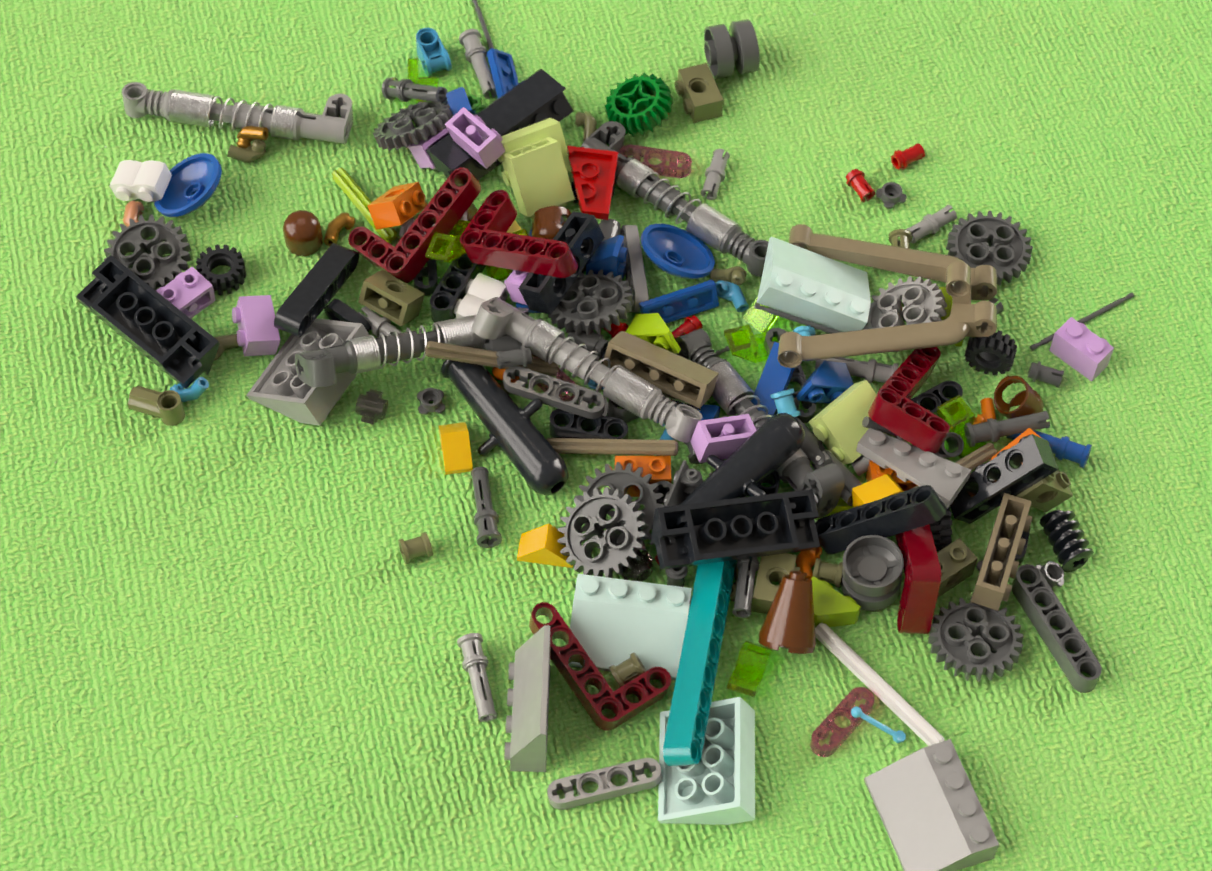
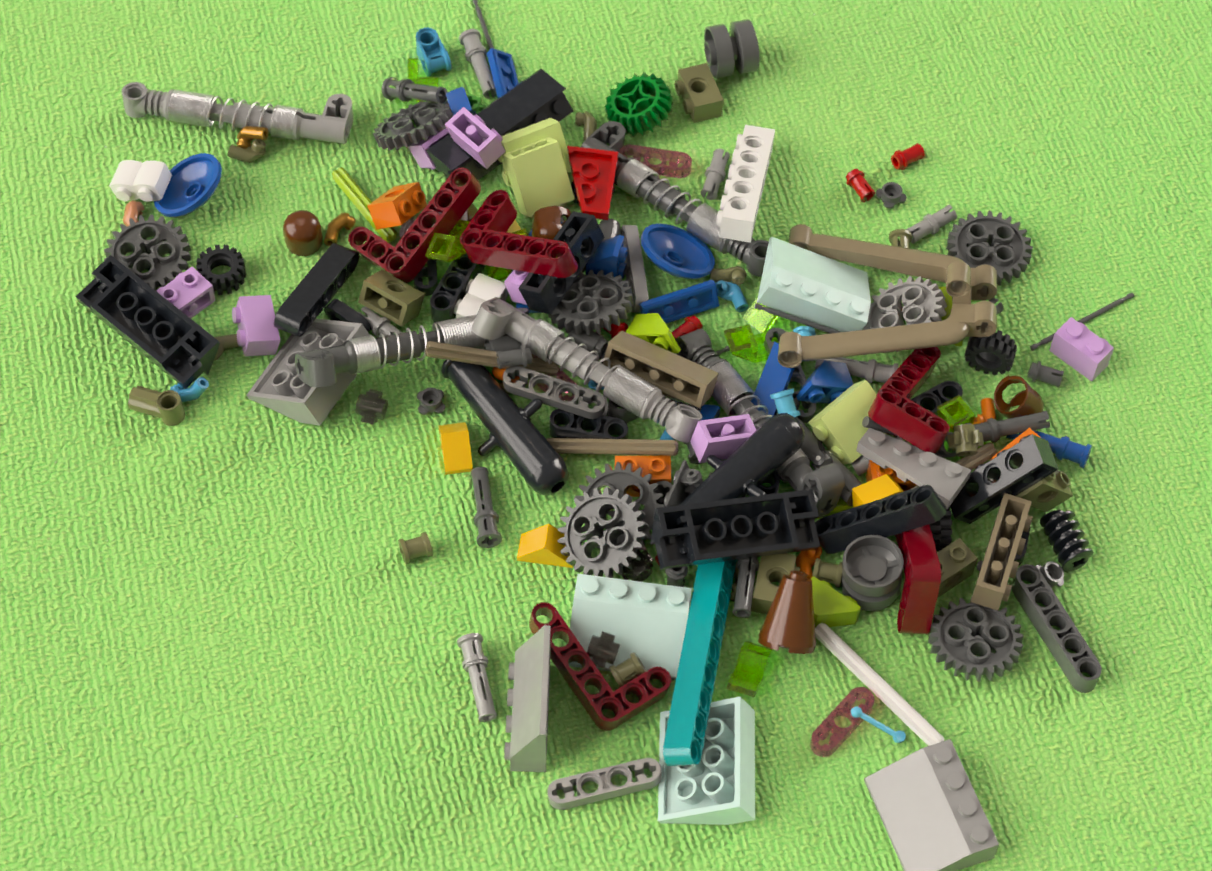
none -> clear smoke gear [586,631,620,668]
none -> white brick [716,125,775,243]
none -> olive gear [948,424,984,457]

